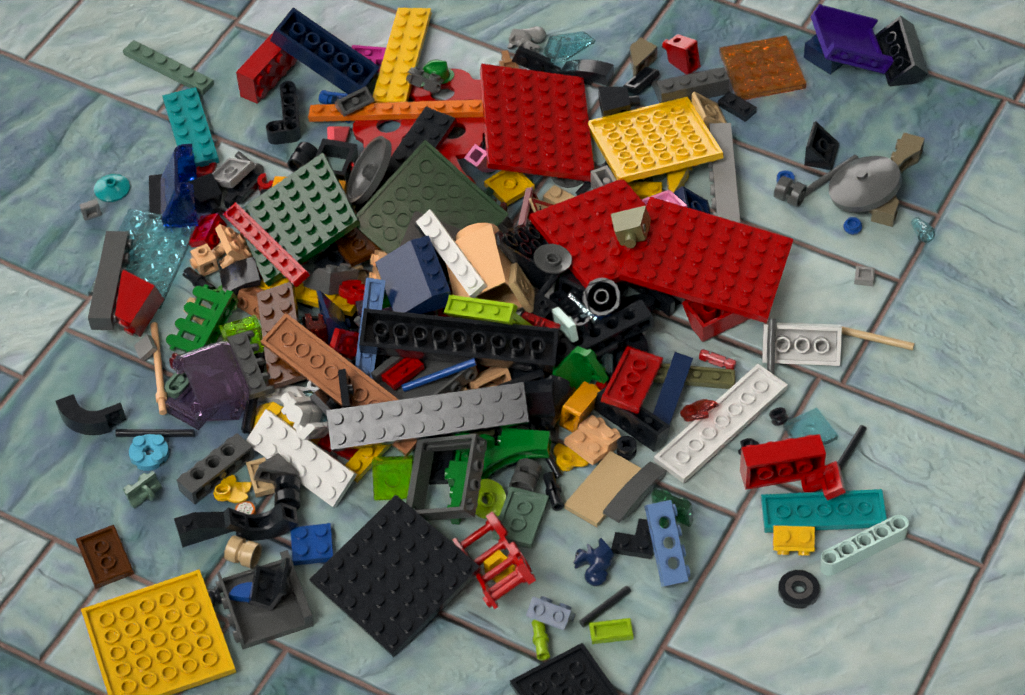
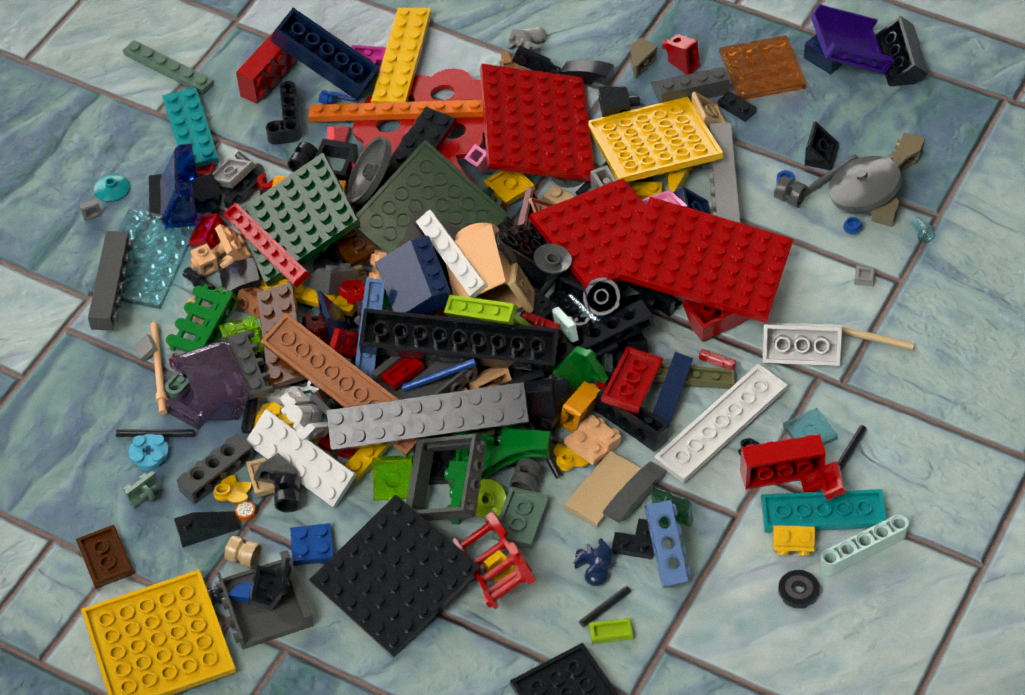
black arch [55,394,126,435] -> none
red slope [115,270,164,337] -> none
black arch [223,502,298,541] -> none
dark grey slope [334,87,375,117] -> none
black plate [338,369,354,408] -> none
dark grey hinge [406,67,444,94] -> none
green piece [421,59,454,87] -> none
sand blue bracket [526,596,576,630] -> none
lime pin [531,620,550,661] -> none
clear light blue slope [543,31,596,63] -> none
black pin [543,472,564,511] -> none
olive torso [611,206,651,248] -> none
black wheel [617,436,636,461] -> none
black tile [623,67,660,94] -> none
clear red plate [680,399,719,421] -> none
dark grey bar [767,319,776,374] -> none
black bush [769,407,789,426] -> none

